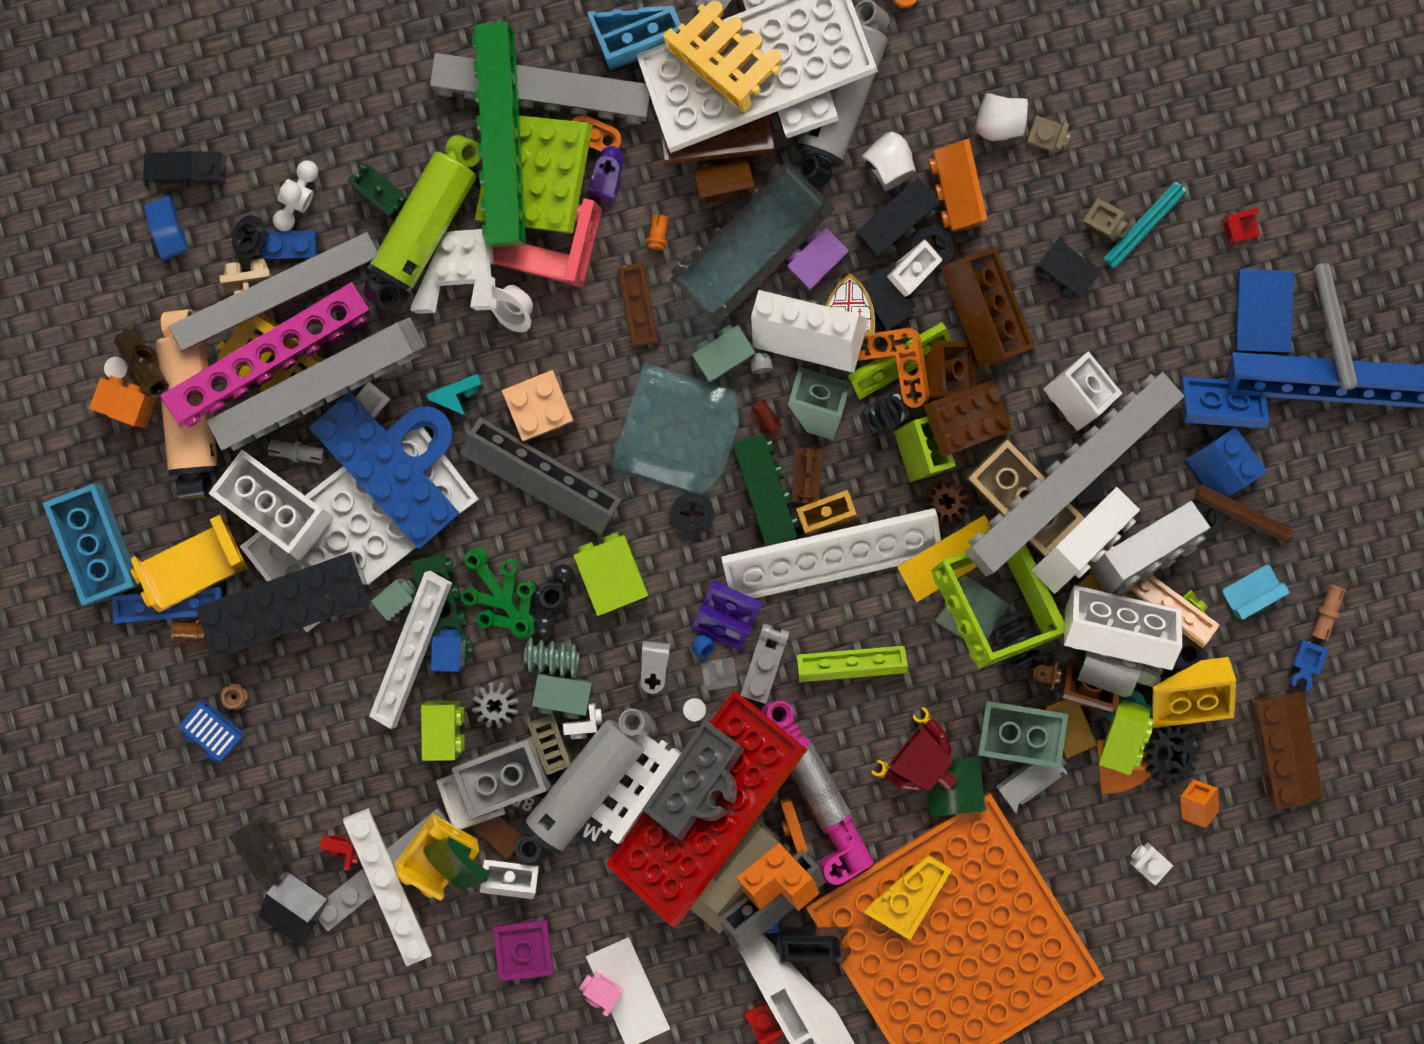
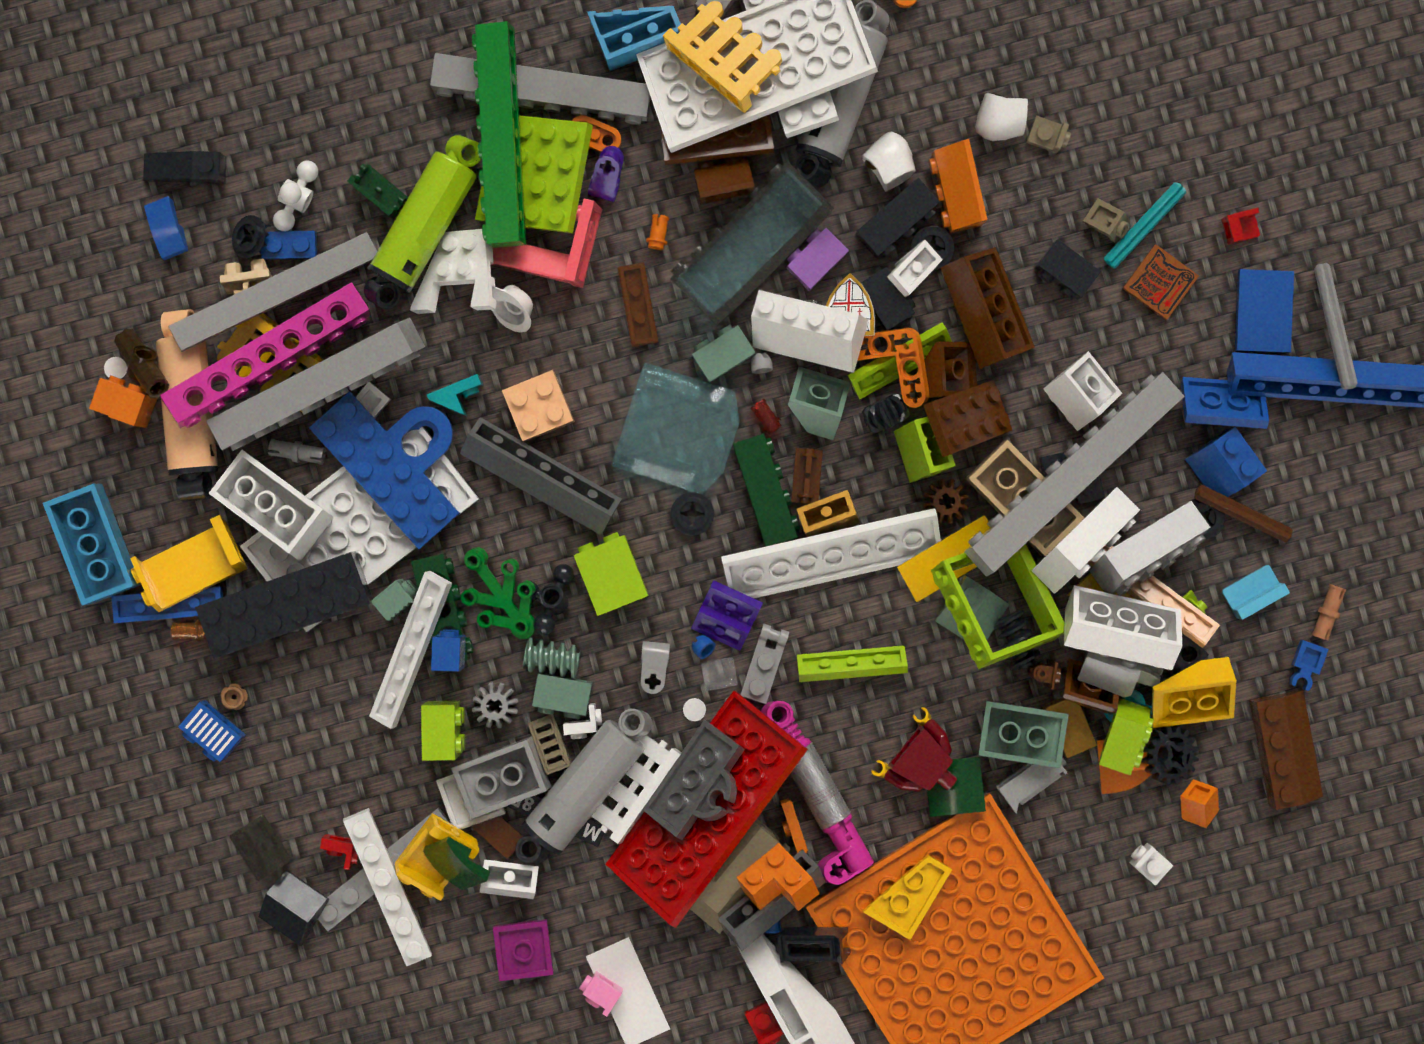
none -> dark orange tile [1122,244,1199,320]

